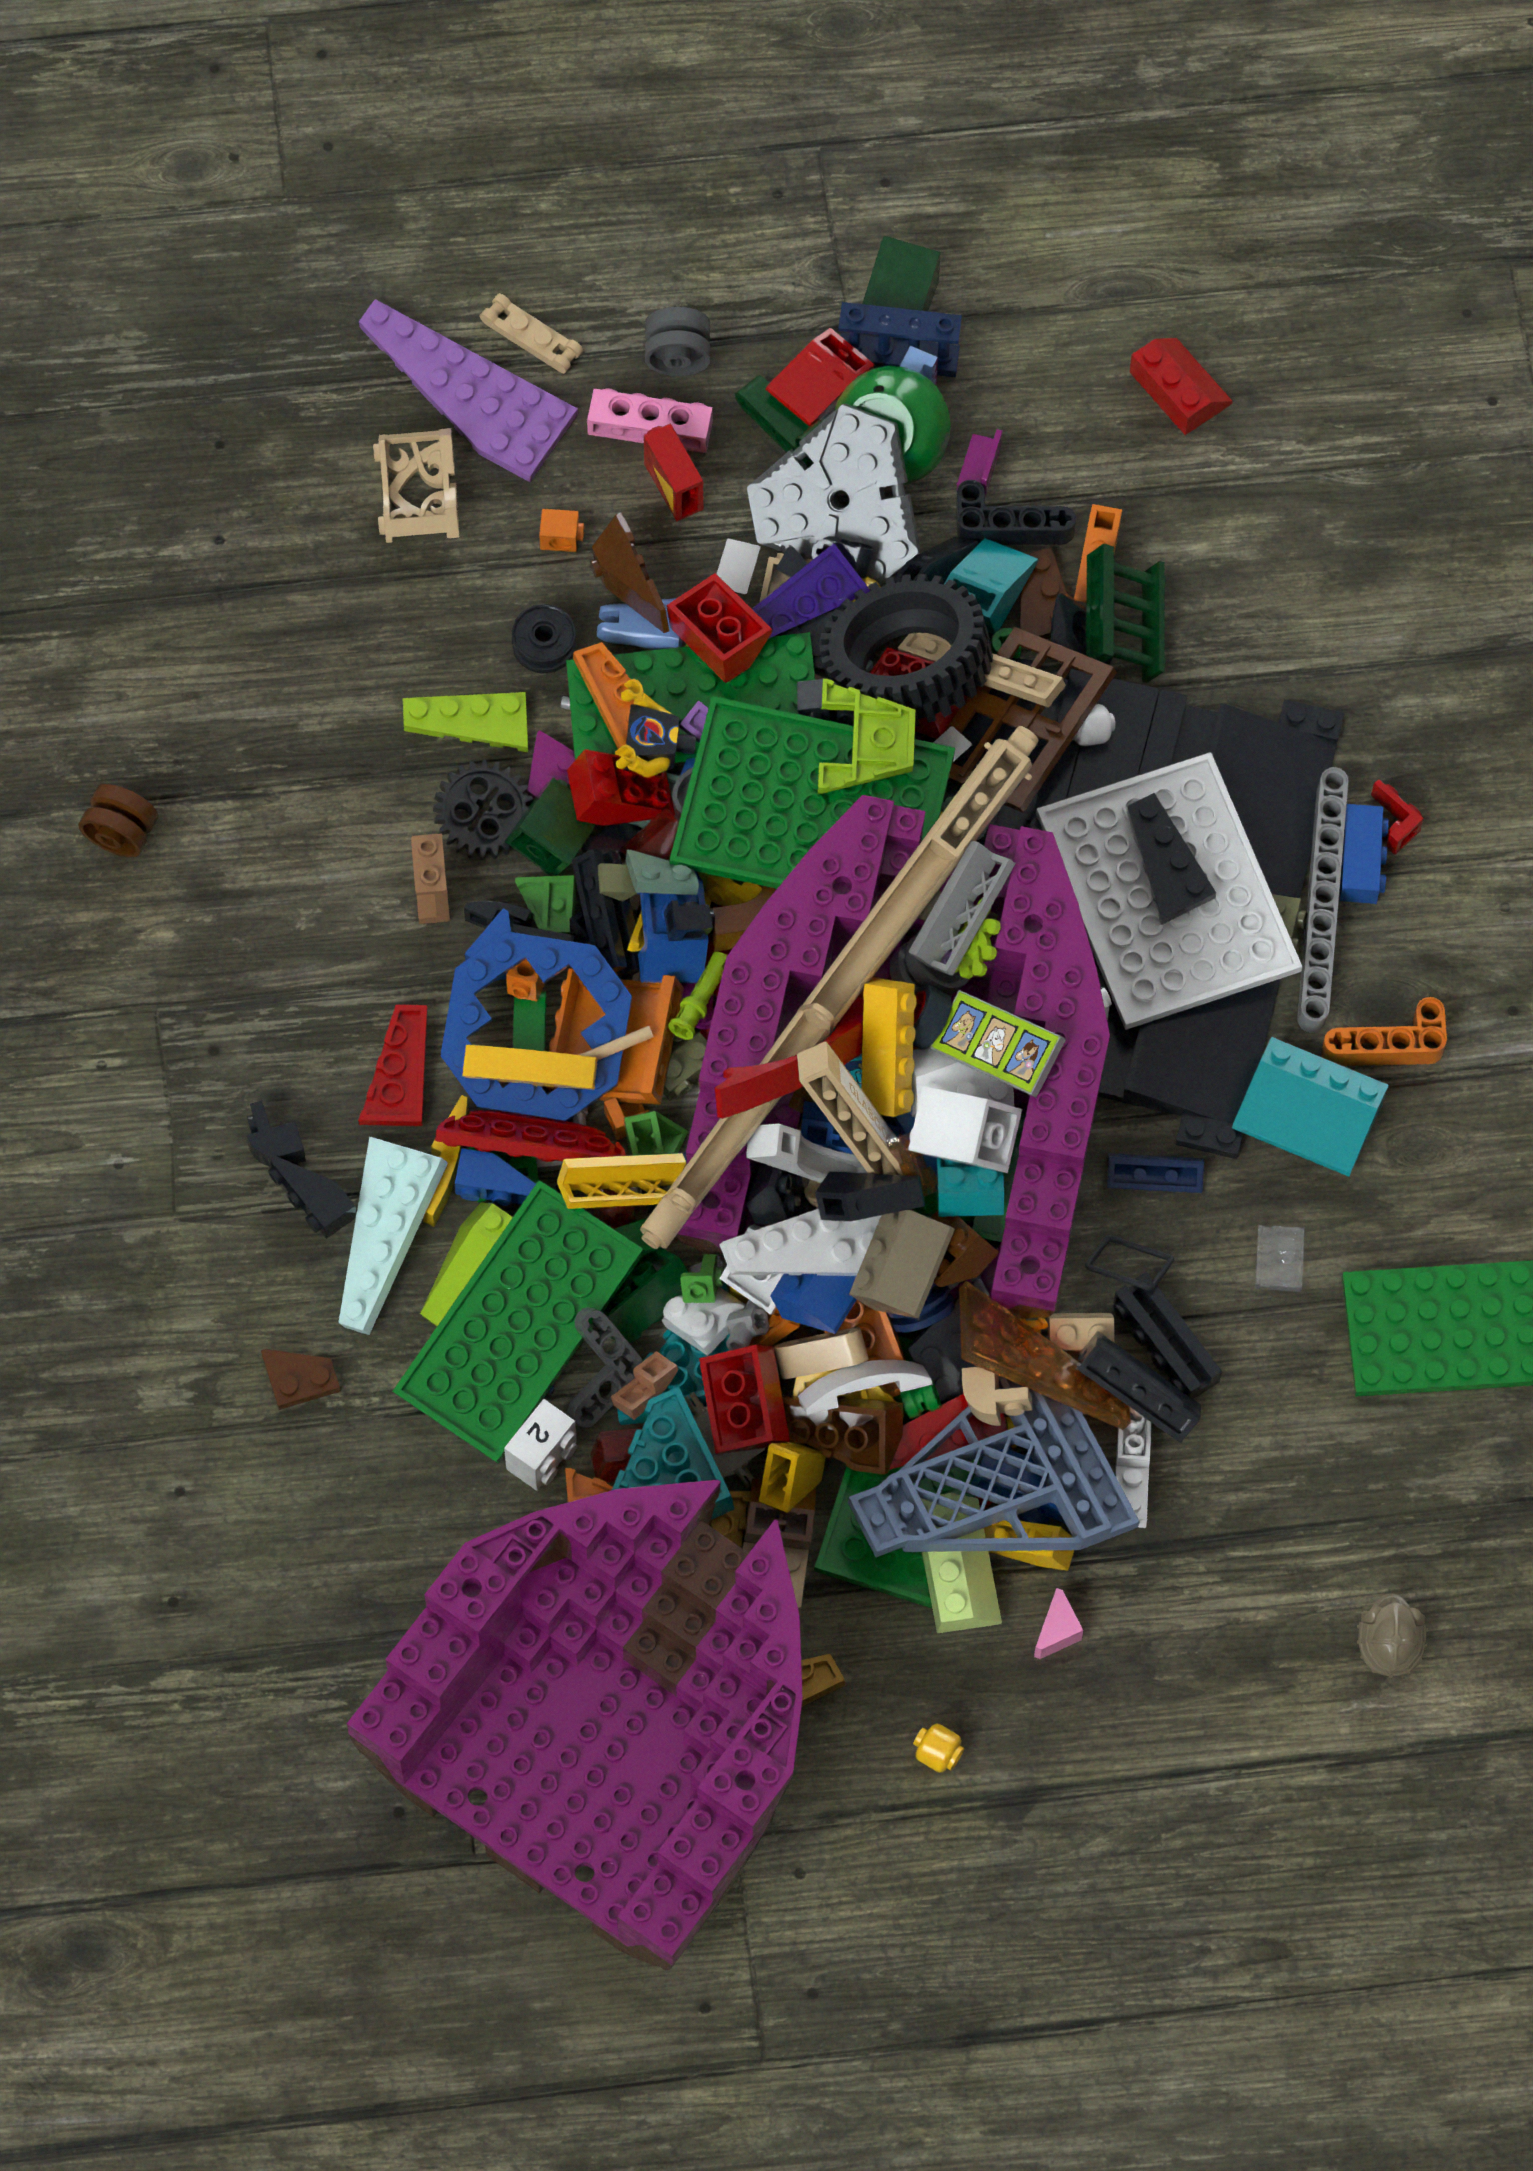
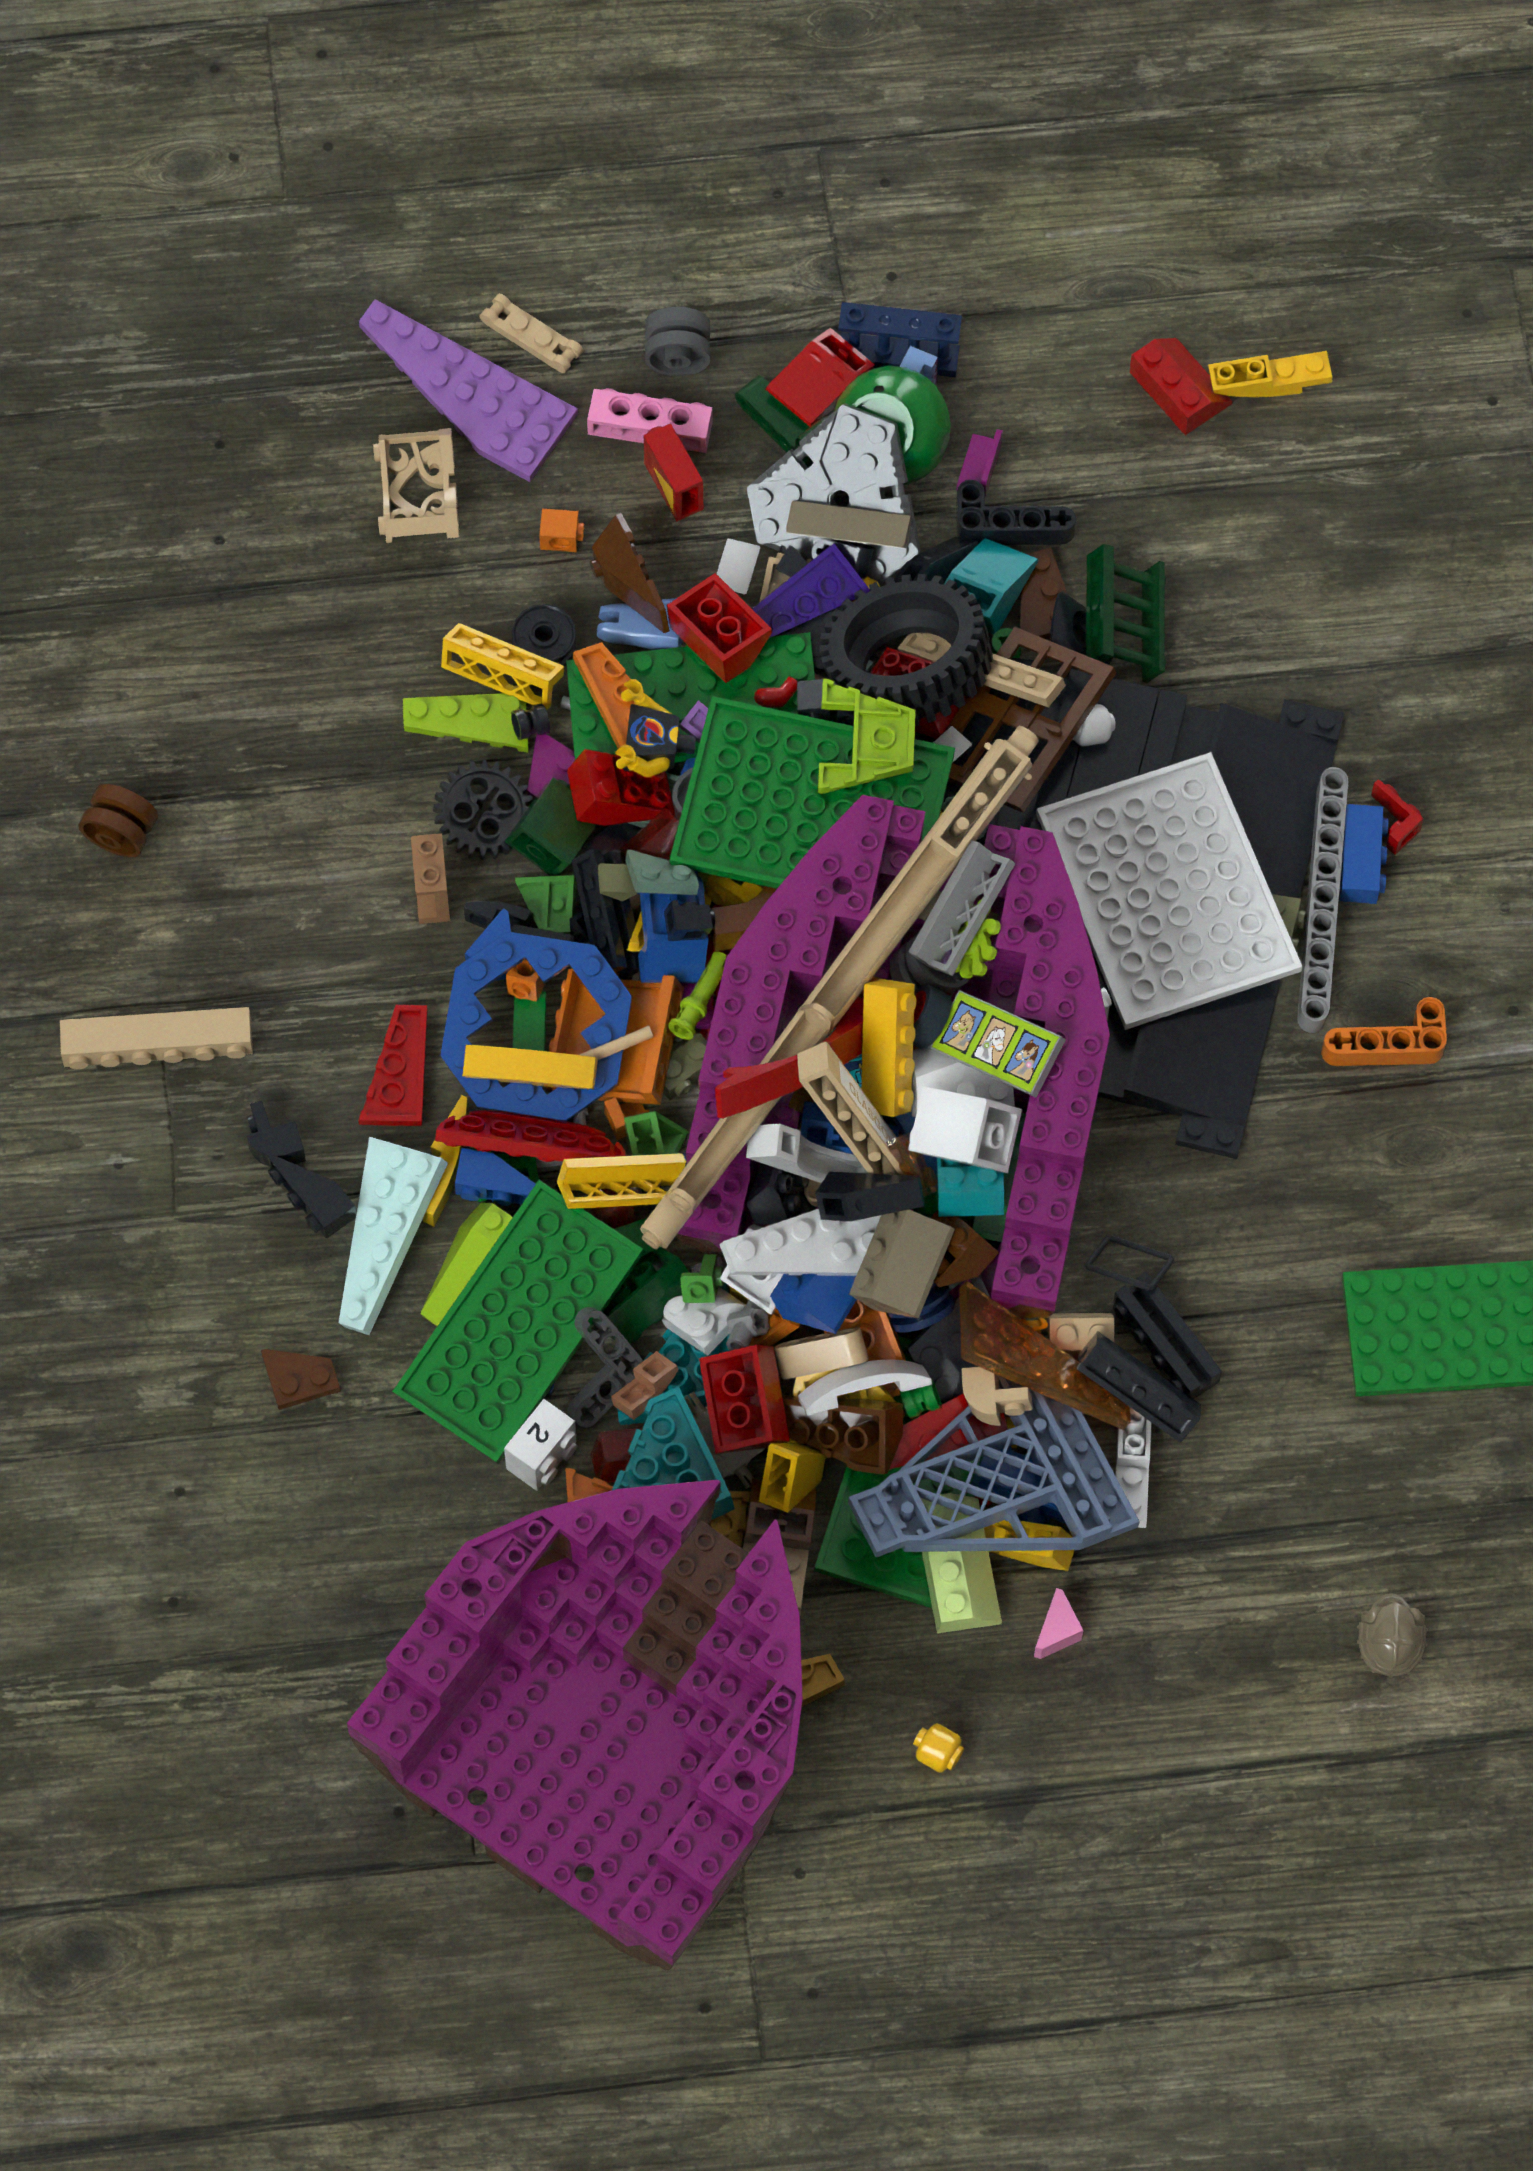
dark green slope [862,235,941,340] -> none
orange slope [1074,504,1122,603] -> none
dark blue slope [1107,1153,1204,1193] -> none
black wing [1127,793,1216,925] -> none
teal slope [1232,1037,1389,1177] -> none
clear plate [1255,1225,1305,1292] -> none
none -> tan brick [60,1007,253,1069]
none -> yellow fence [441,623,564,711]
none -> black wheel [511,703,550,740]
none -> red arm [754,677,798,708]
none -> dark tan slope [786,500,911,548]
none -> yellow slope [1208,351,1332,397]

